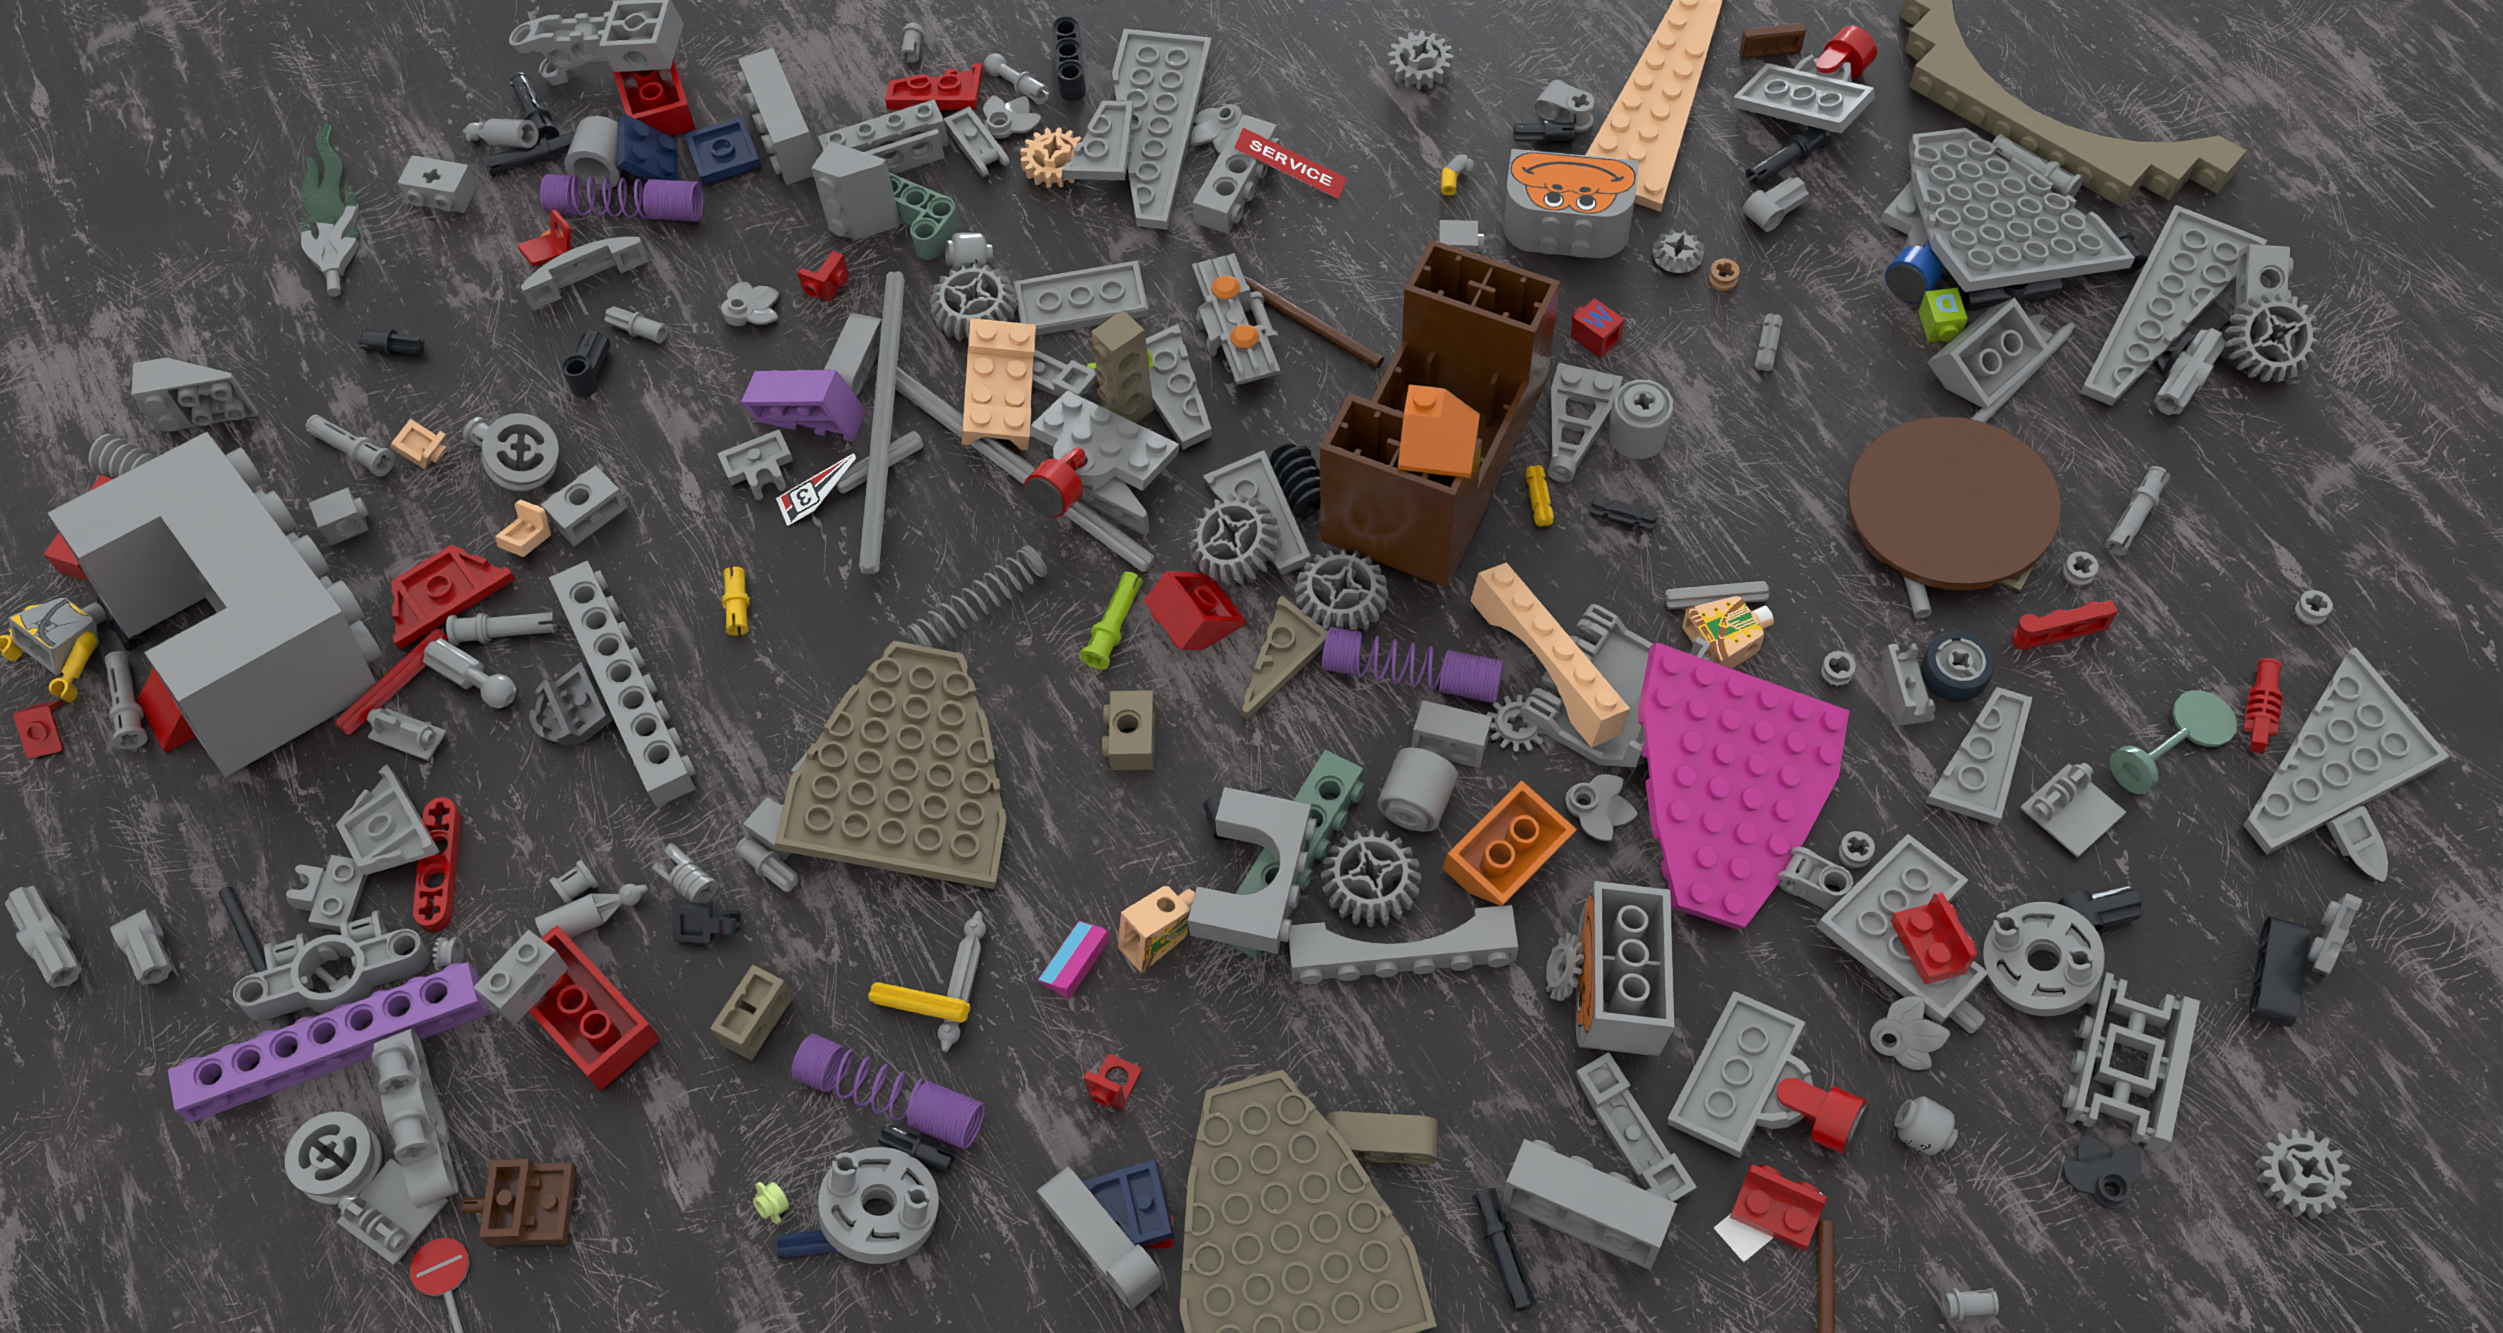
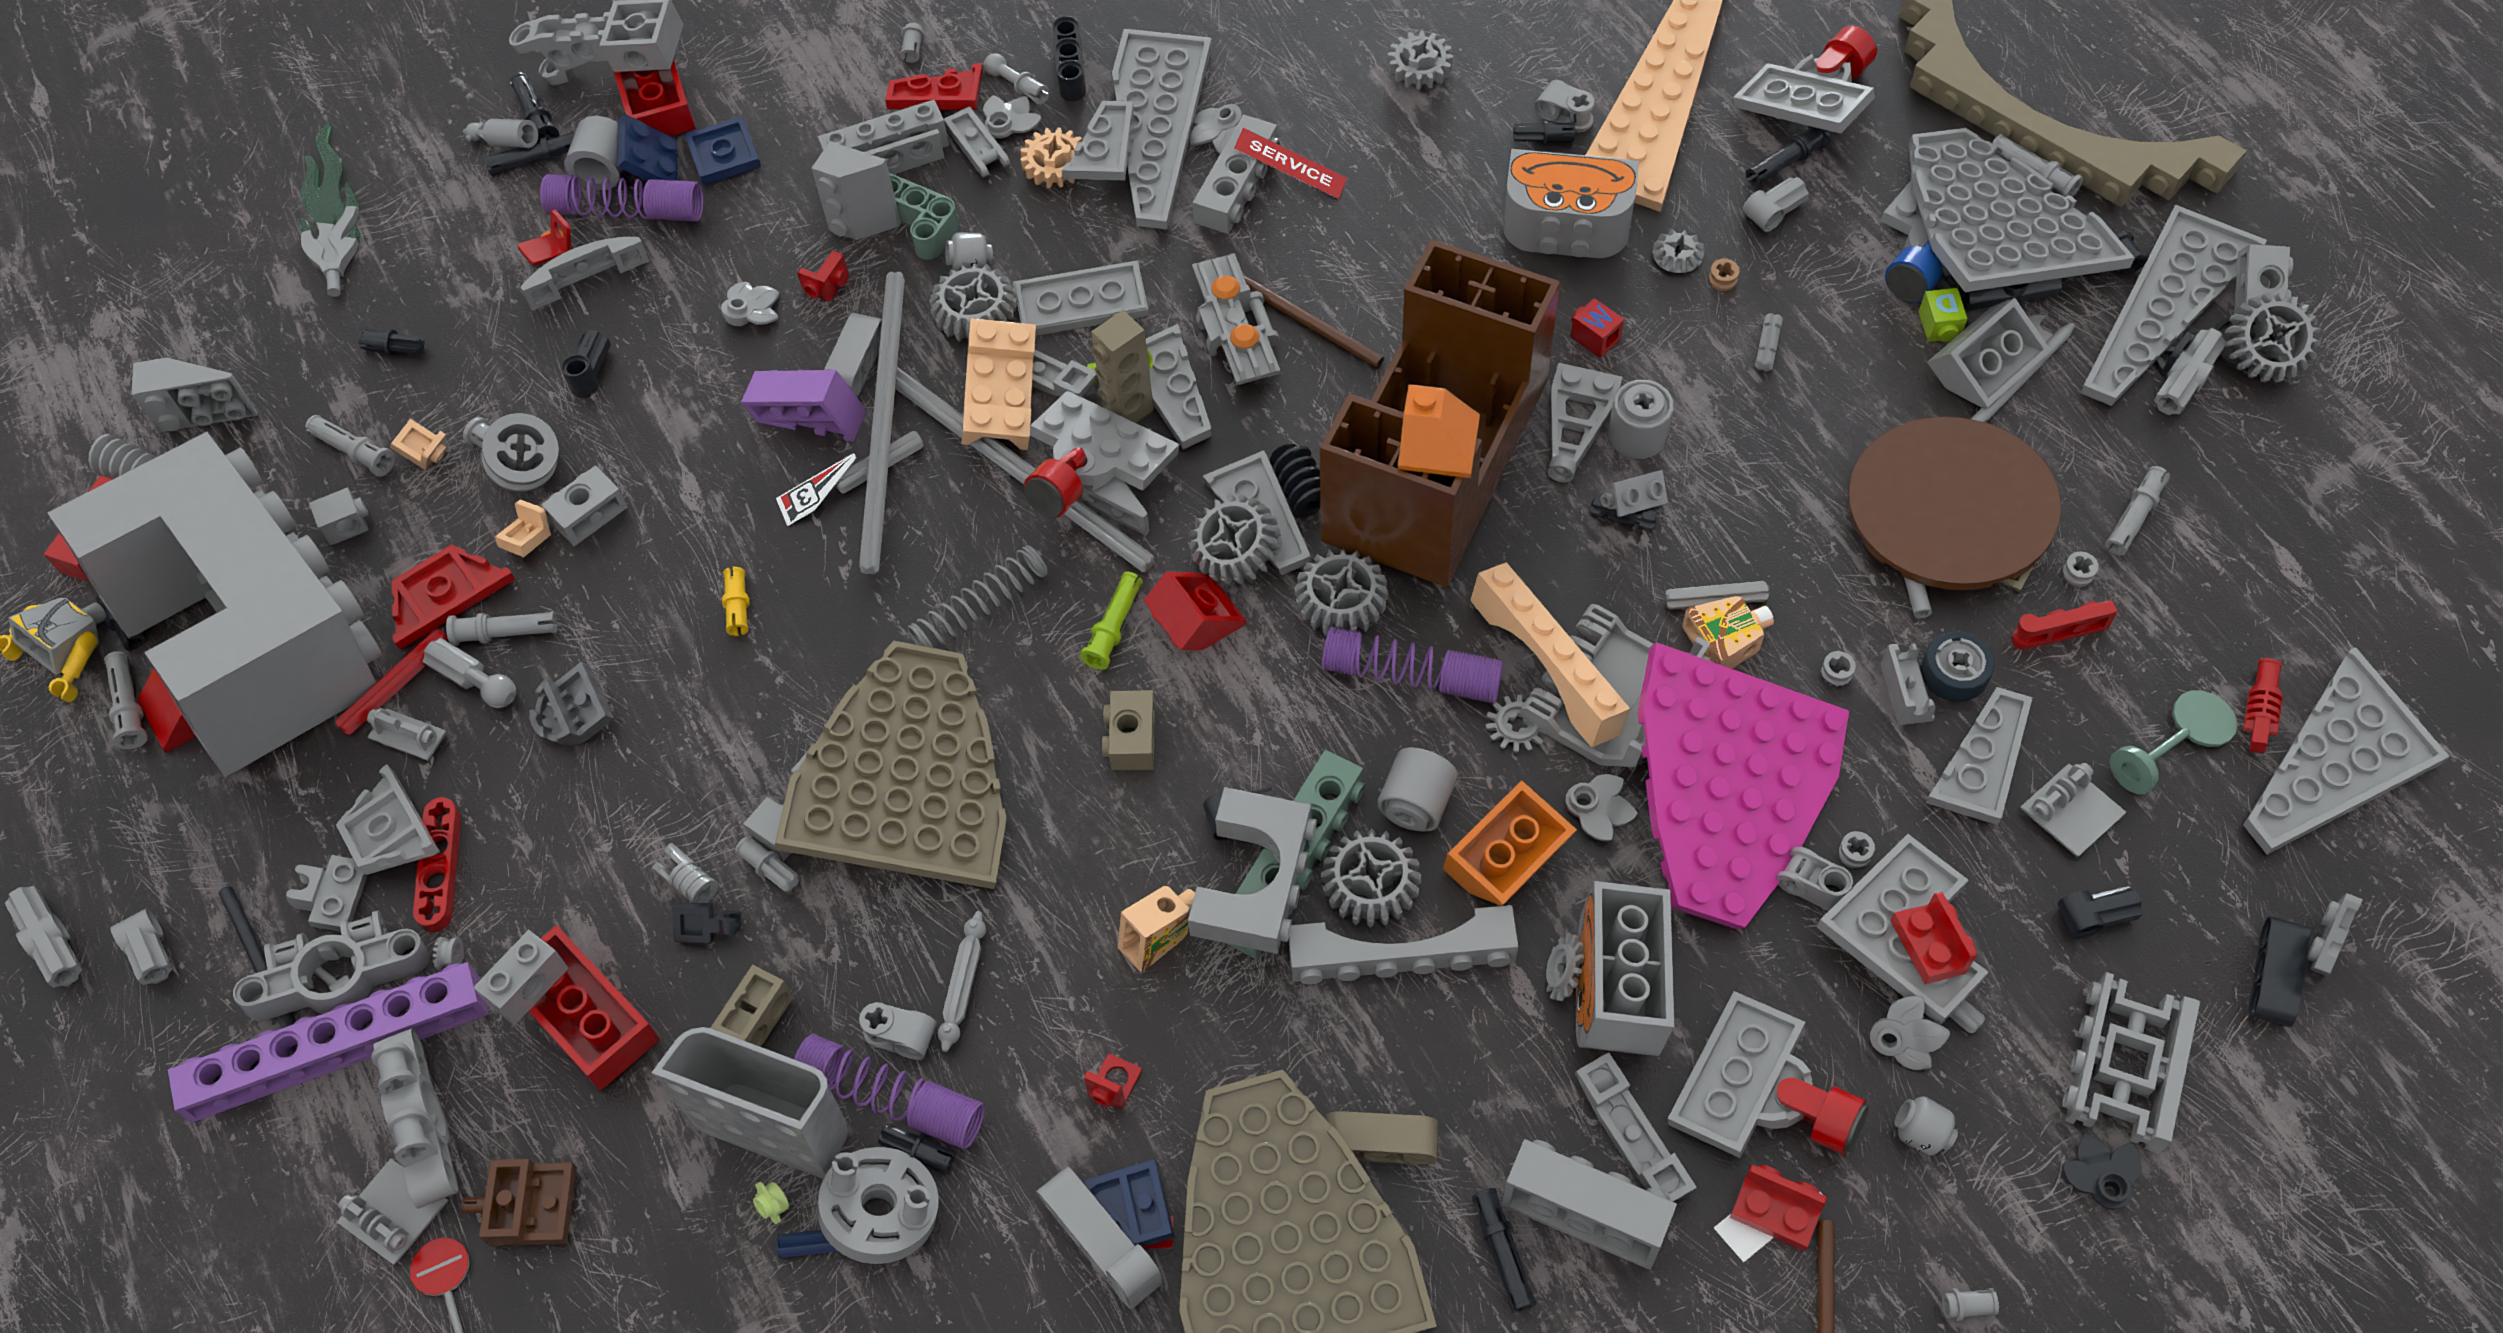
red bracket [13,699,64,758] -> none
light grey wheel [285,1112,383,1205] -> none
light grey brick [397,155,478,213] -> none
light grey wheel [535,884,648,939] -> none
light grey brick [549,560,697,808] -> none
light grey bush [549,860,599,904] -> none
light grey axle [605,306,668,344] -> none
light grey plate [717,429,793,500] -> none
light grey brick [737,48,817,185] -> none
yellow axle [868,982,970,1023] -> none
dark pink slope [1038,921,1110,1000] -> none
dark tan wing [1241,596,1328,720] -> none
light grey hinge [1411,700,1492,768] -> none
light grey brick [1439,220,1484,254] -> none
arm [1441,154,1474,196] -> none
yellow axle [1525,465,1554,527] -> none
reddish brown plate [1739,23,1806,58] -> none
light grey piece [1983,902,2104,1016] -> none
light grey gear [2256,1129,2352,1219] -> none
light grey bush [2295,590,2333,625] -> none
light grey plate [2325,806,2388,882] -> none
none -> light grey piece [652,1027,848,1179]
none -> light grey piece [859,1002,937,1060]
none -> light grey hinge [1600,470,1668,517]

